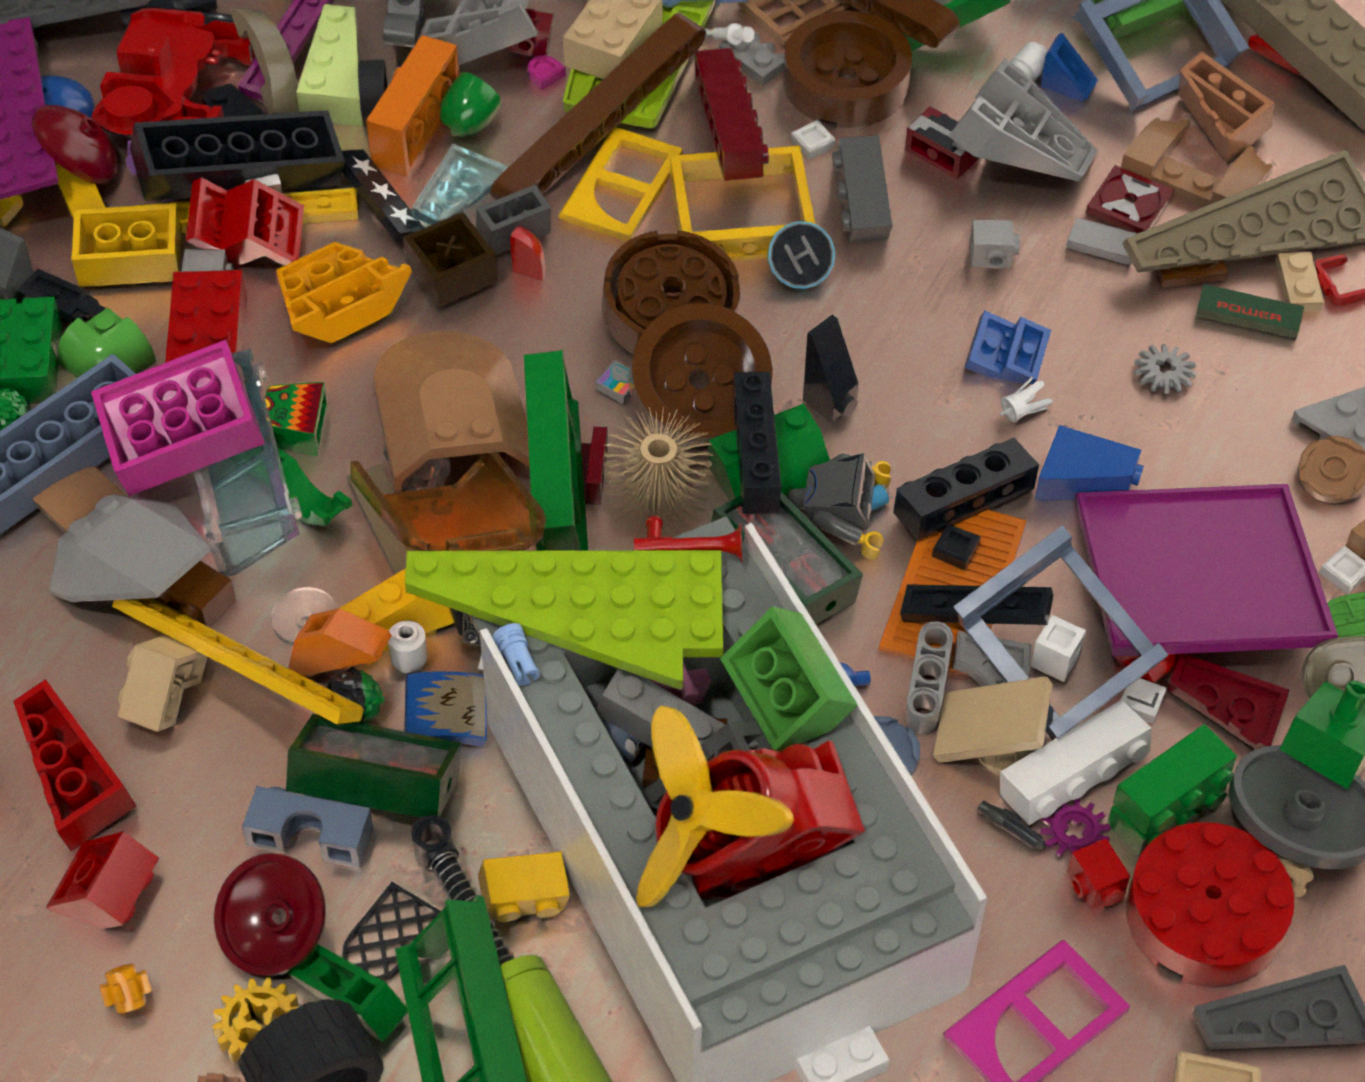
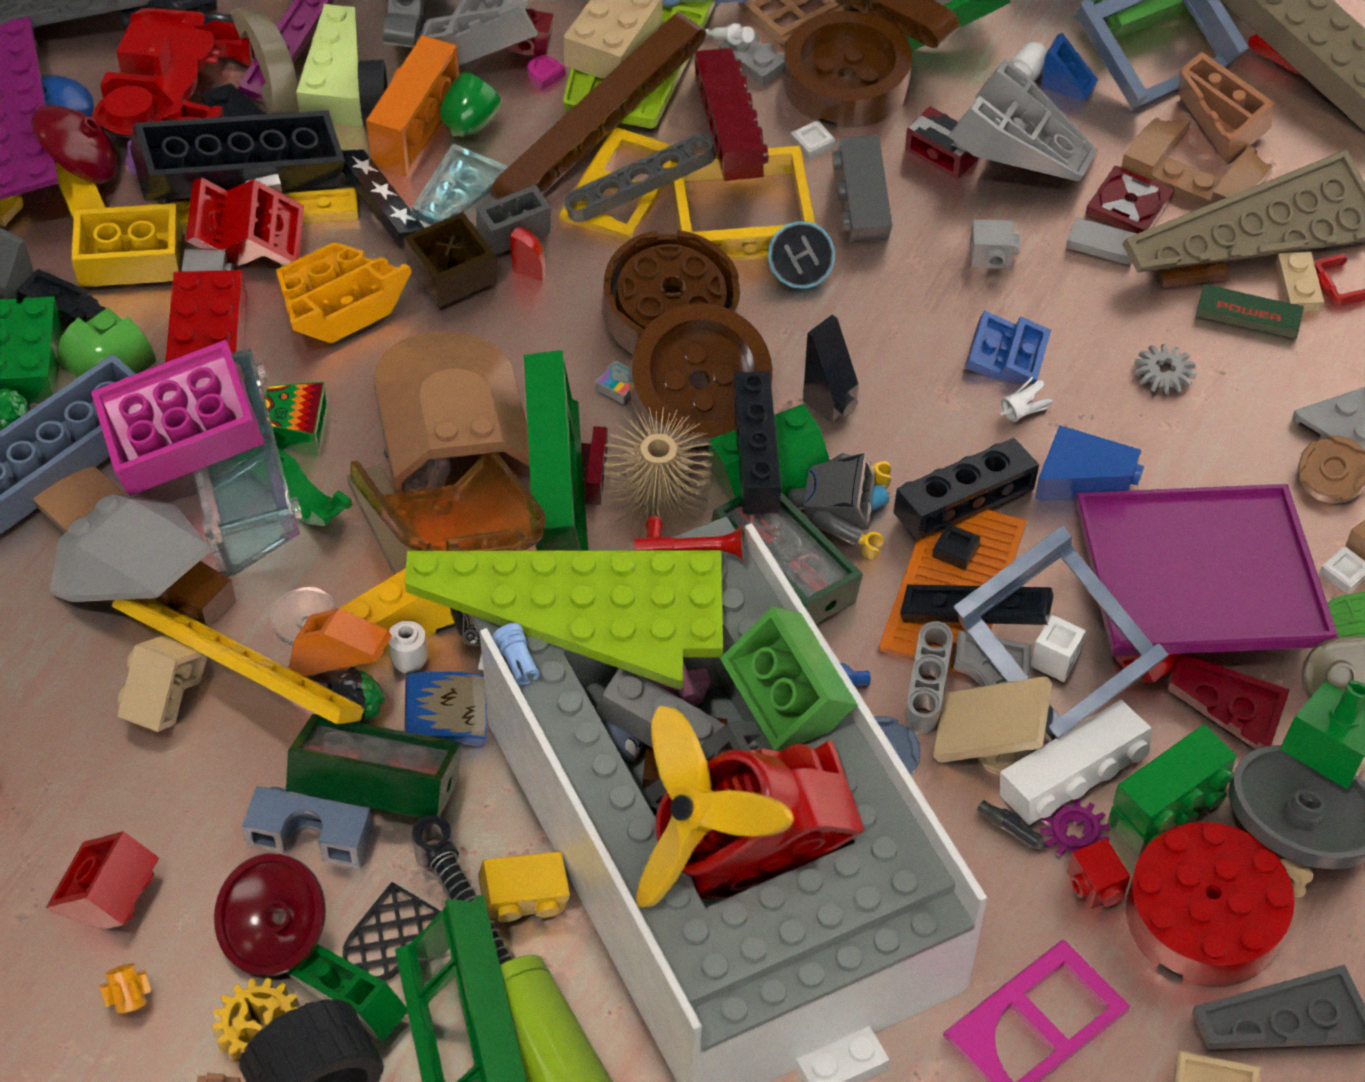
red wedge [13,679,137,851] -> none
white tile [1121,678,1167,724] -> none
none -> dark grey beam [564,134,716,222]

